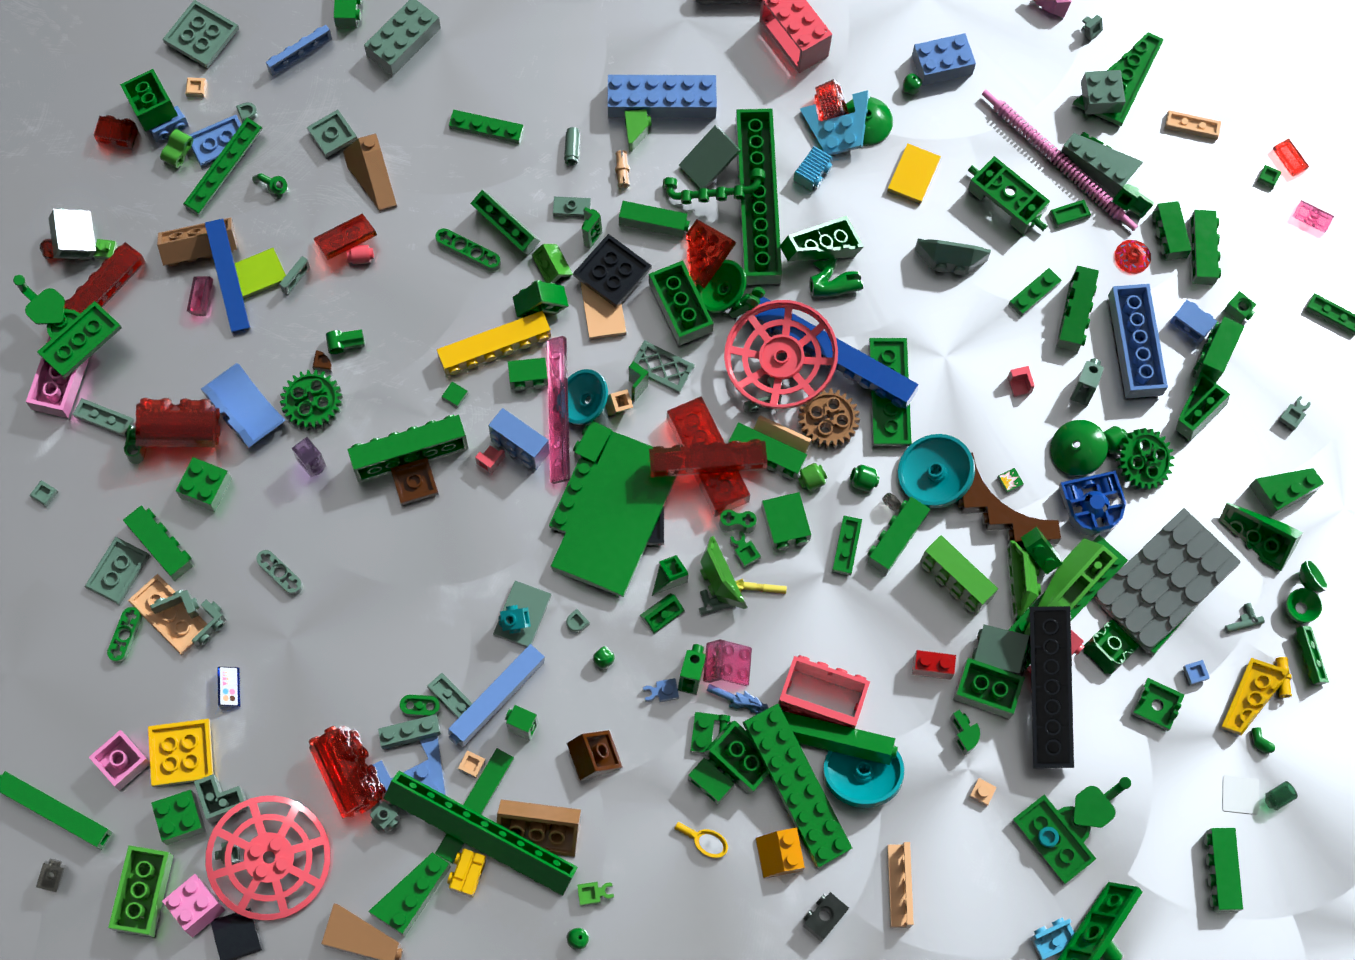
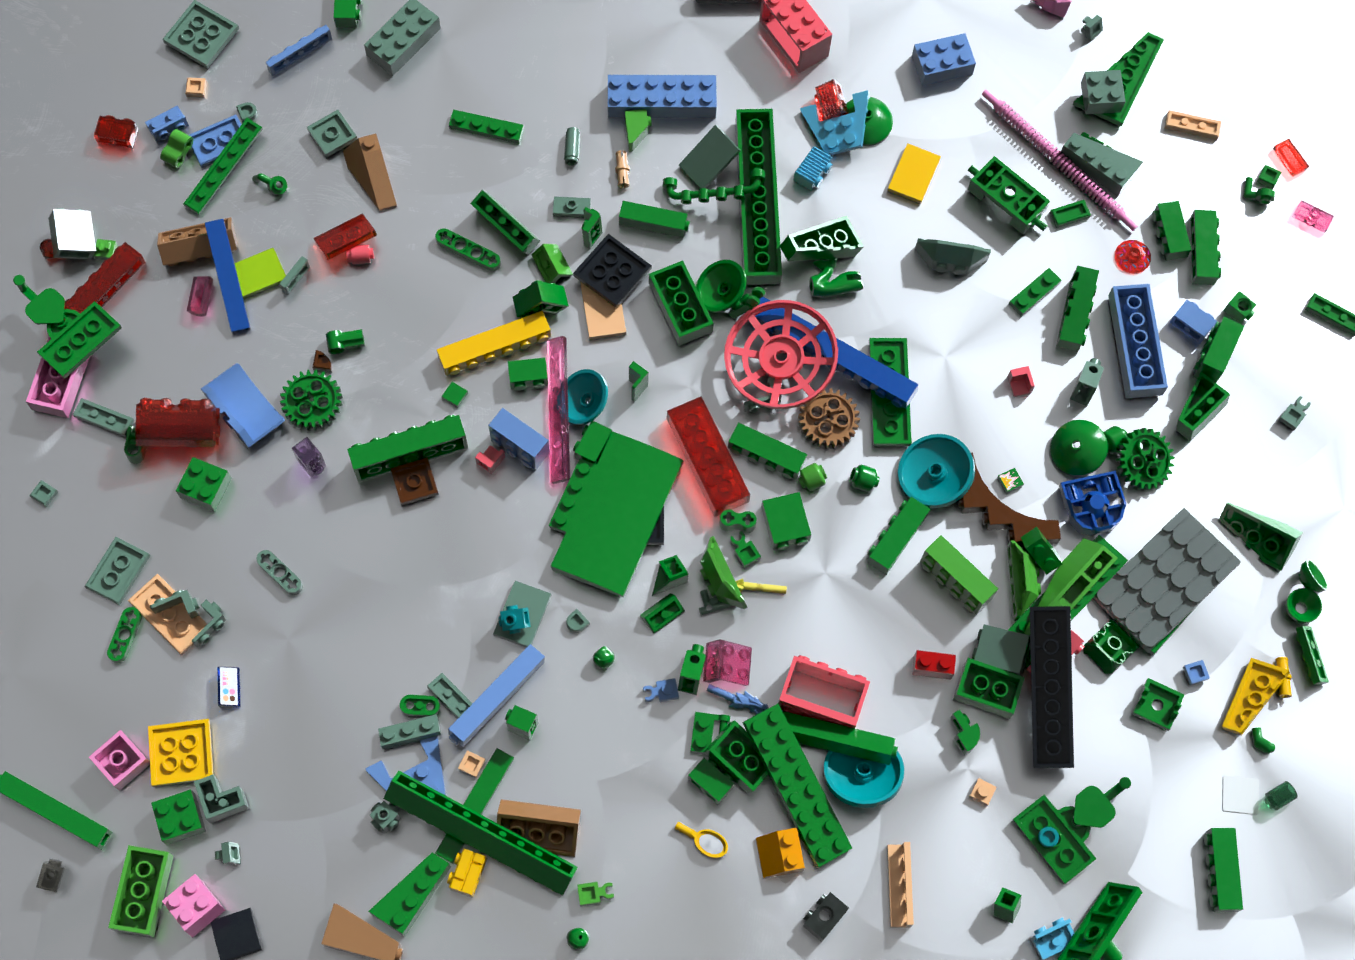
green brick [120,69,178,132] -> none
green brick [123,505,193,581] -> none
coral dish [205,796,330,920] -> none
clear red brick [308,726,386,819] -> none
reddish brown slope [567,730,623,780] -> none
light nougat brick [605,389,633,416] -> none
sand green window [633,340,695,393] -> none
clear red brick [649,439,767,477] -> none
clear red plate [686,219,736,289] -> none
light nougat tile [754,415,812,453] -> none
green plate [832,515,862,576] -> none
clear smoke tile [882,493,901,511] -> none
green piece [903,73,922,95] -> none
green brick [1112,184,1154,218] -> none
sand green hose [1225,602,1265,633] -> none
green wedge [1249,468,1324,517] -> none
none -> green brick [994,887,1022,923]
none -> green plate [1243,177,1275,204]

